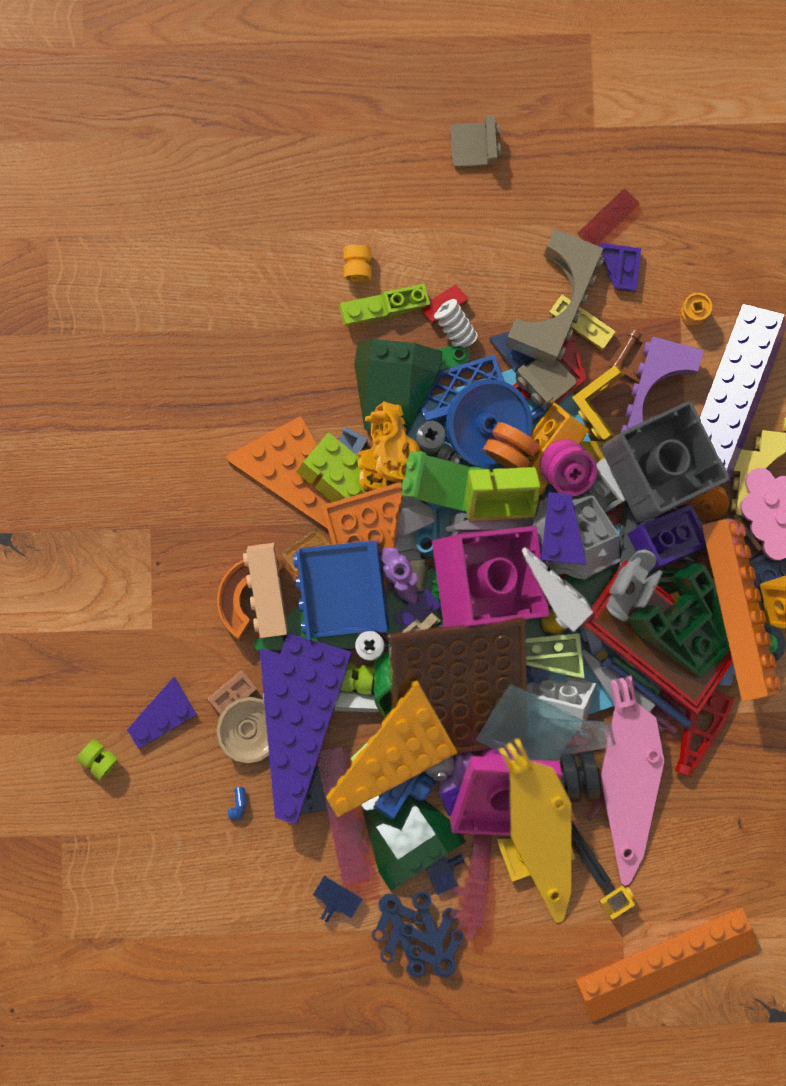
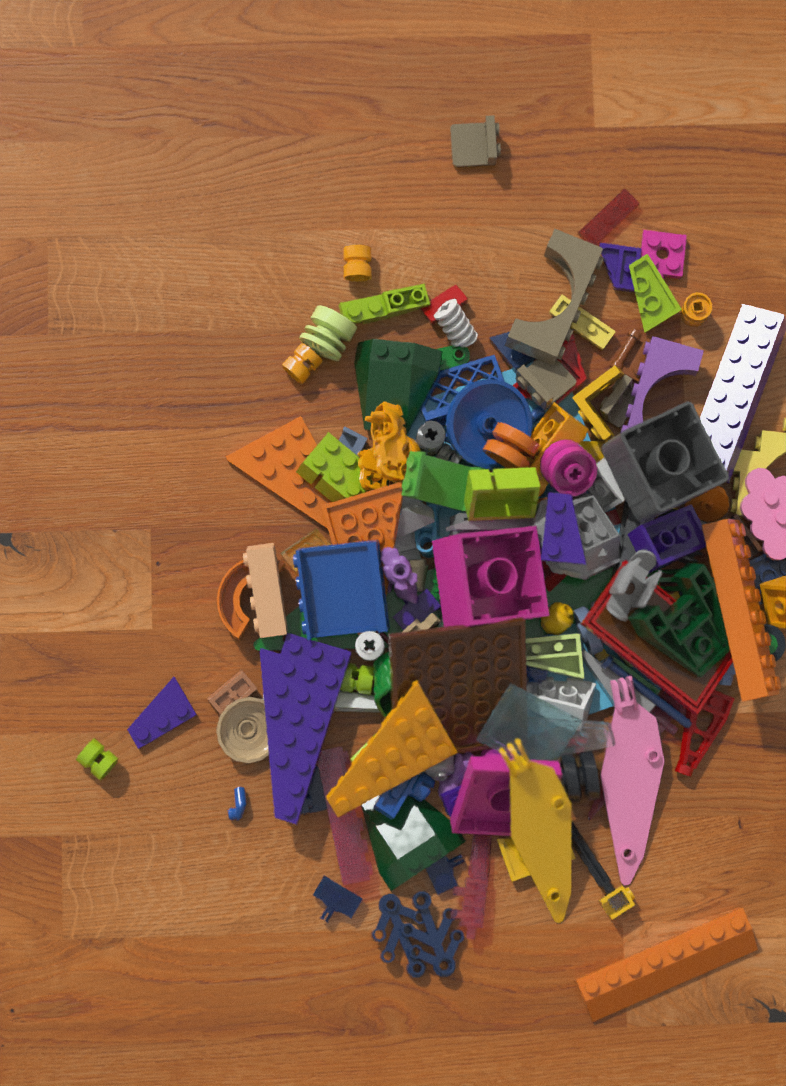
white wedge [522,548,593,632] -> none
none -> light orange wheel [281,343,323,384]
none -> yellowish green wheel [299,305,357,361]
none -> dark tan bracket [600,375,635,428]
none -> lime wing [629,254,682,333]
none -> dark pink plate [640,230,687,279]

